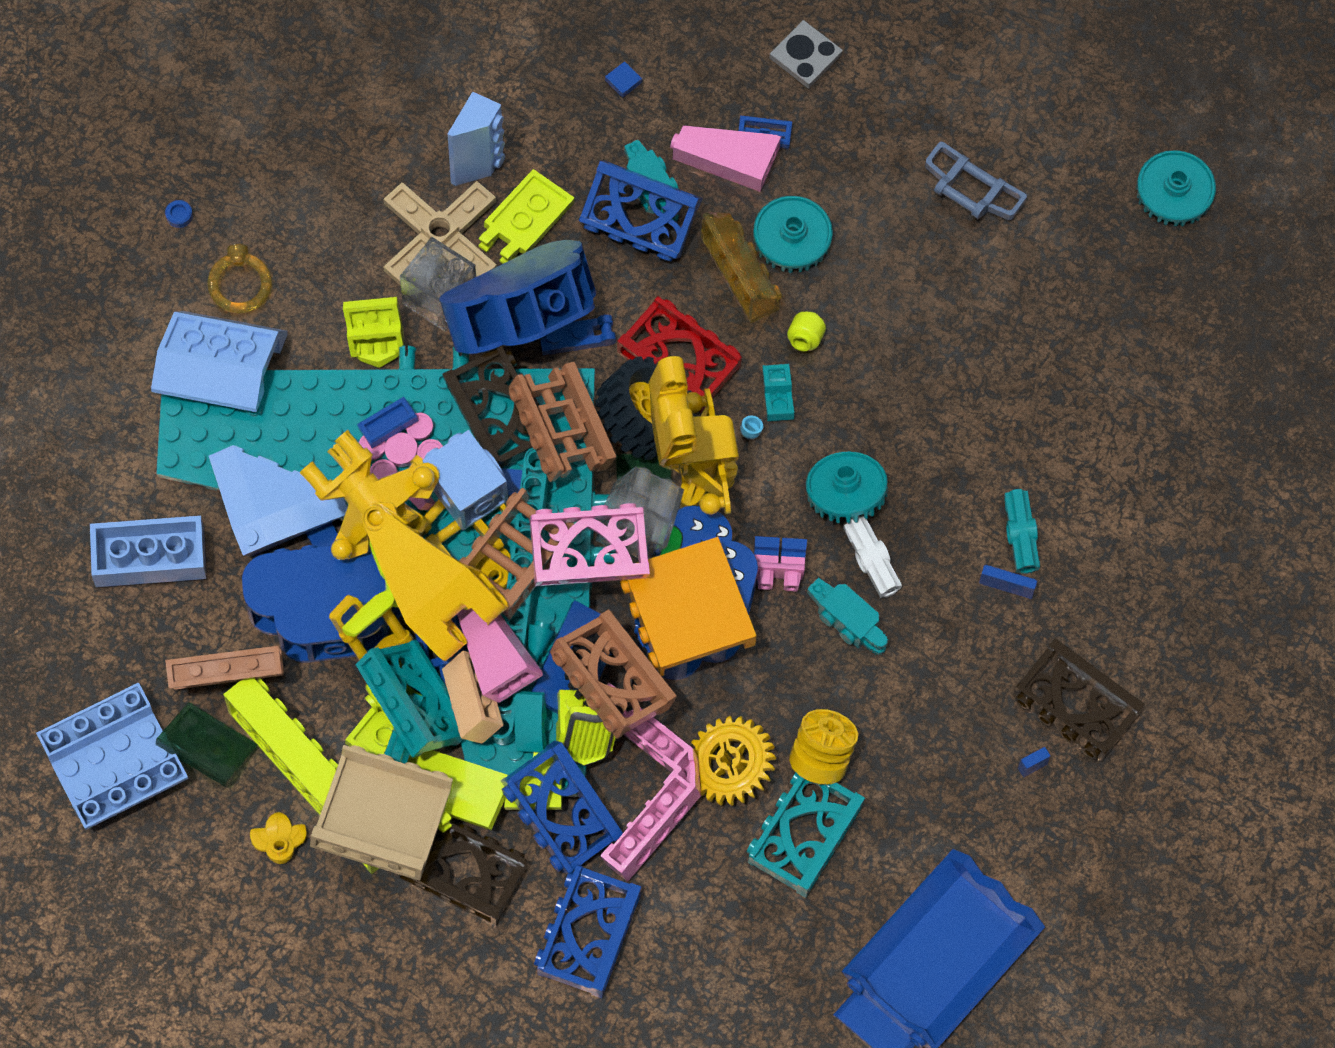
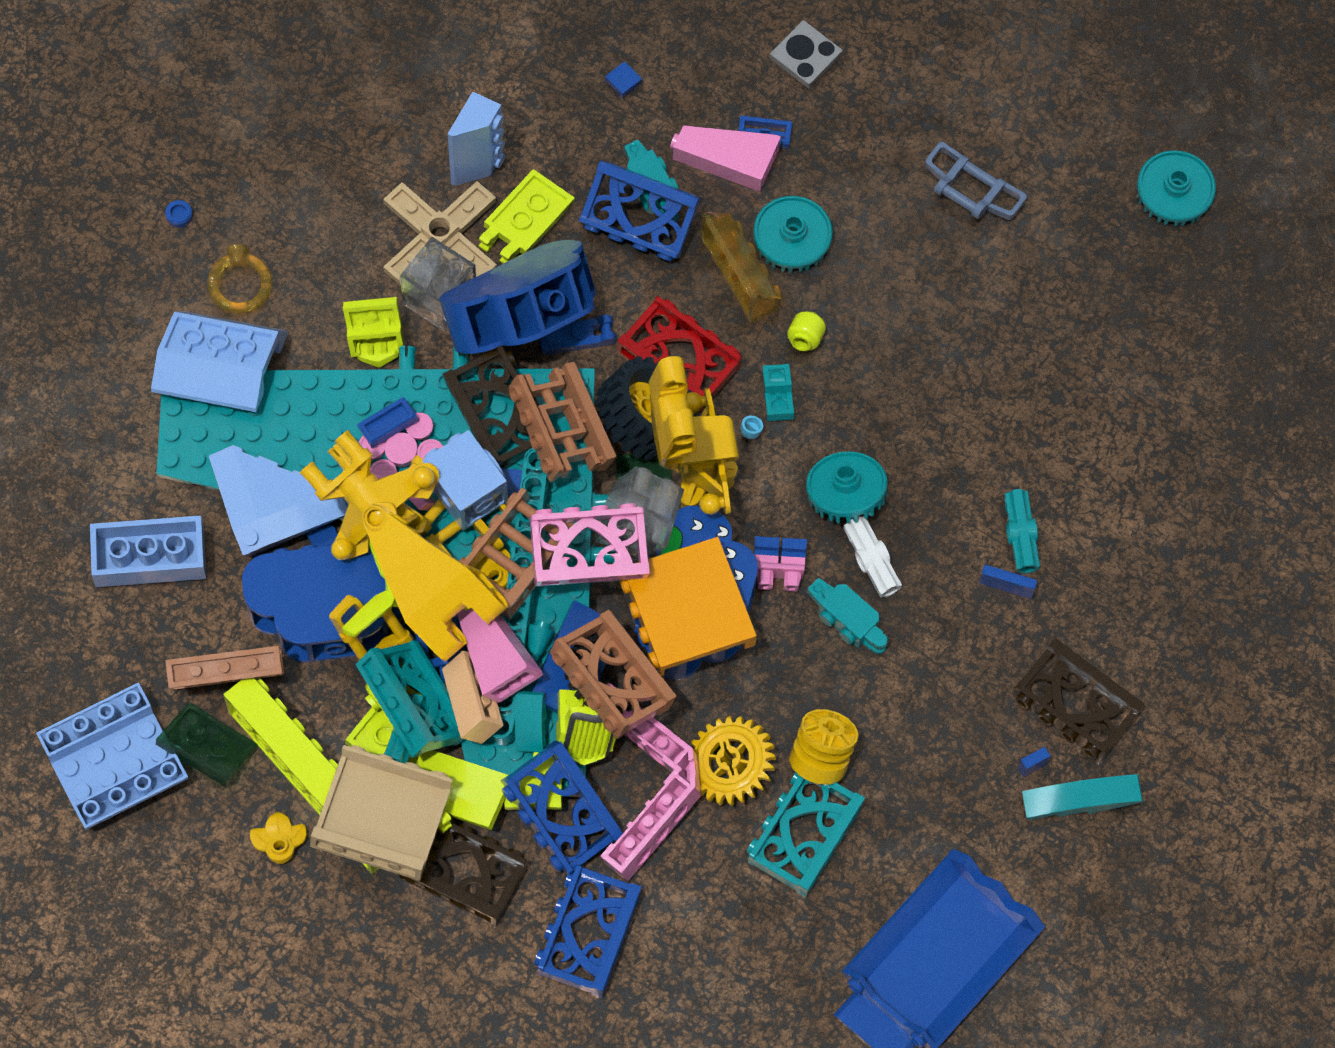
none -> teal slope [1022,774,1143,821]

